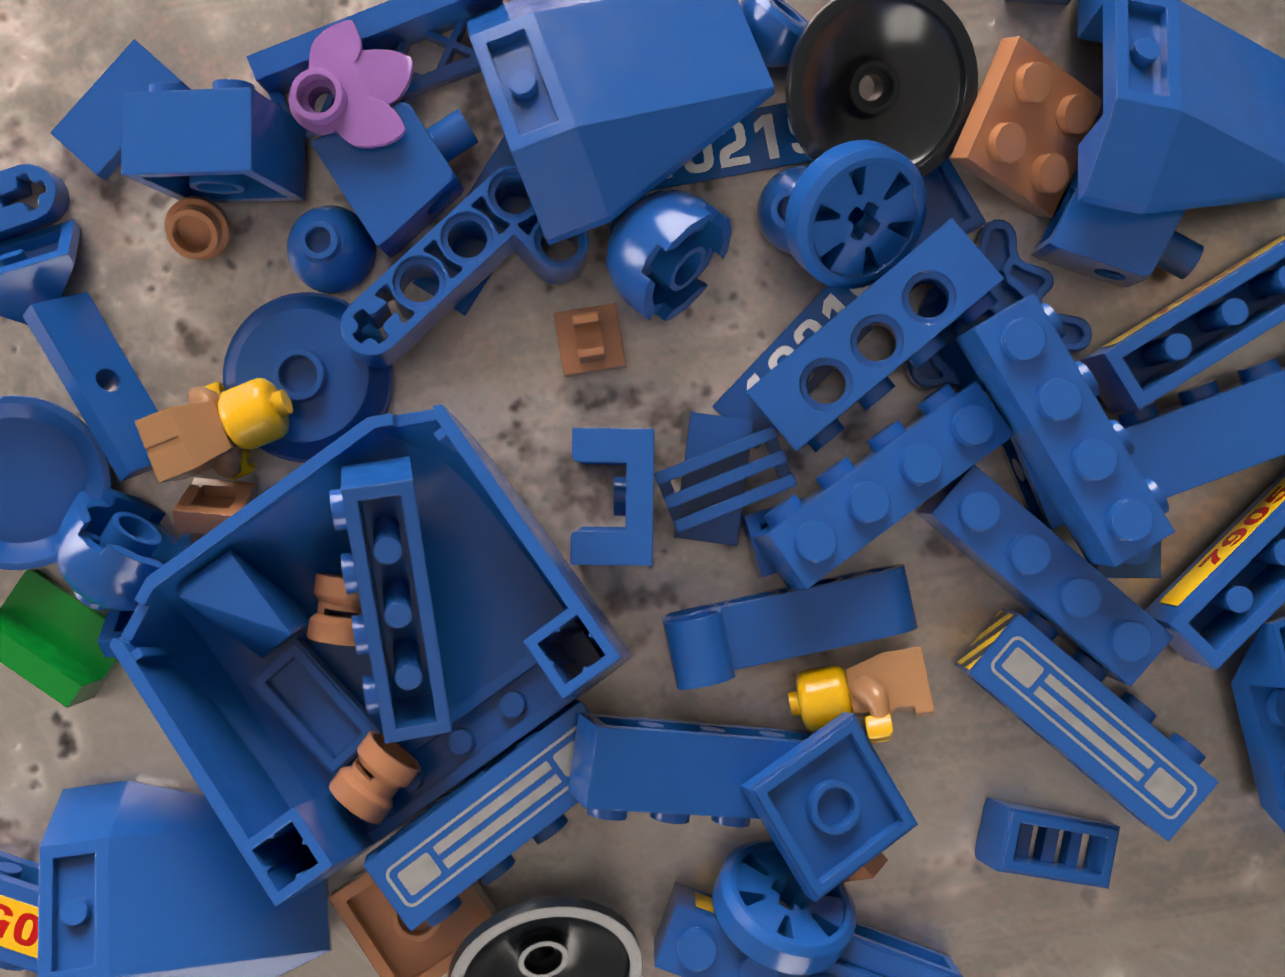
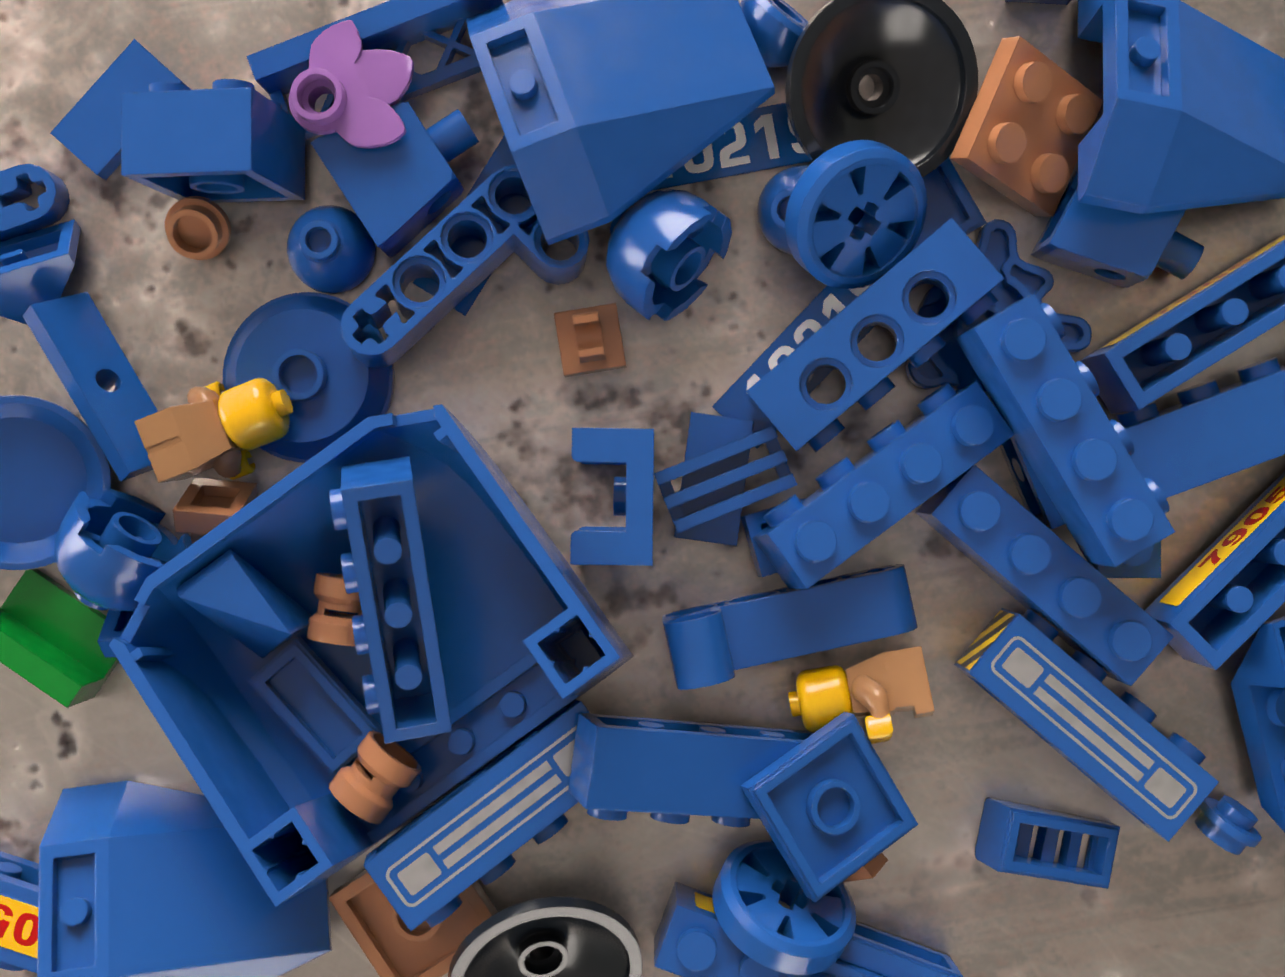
none -> blue plate [1194,795,1262,855]

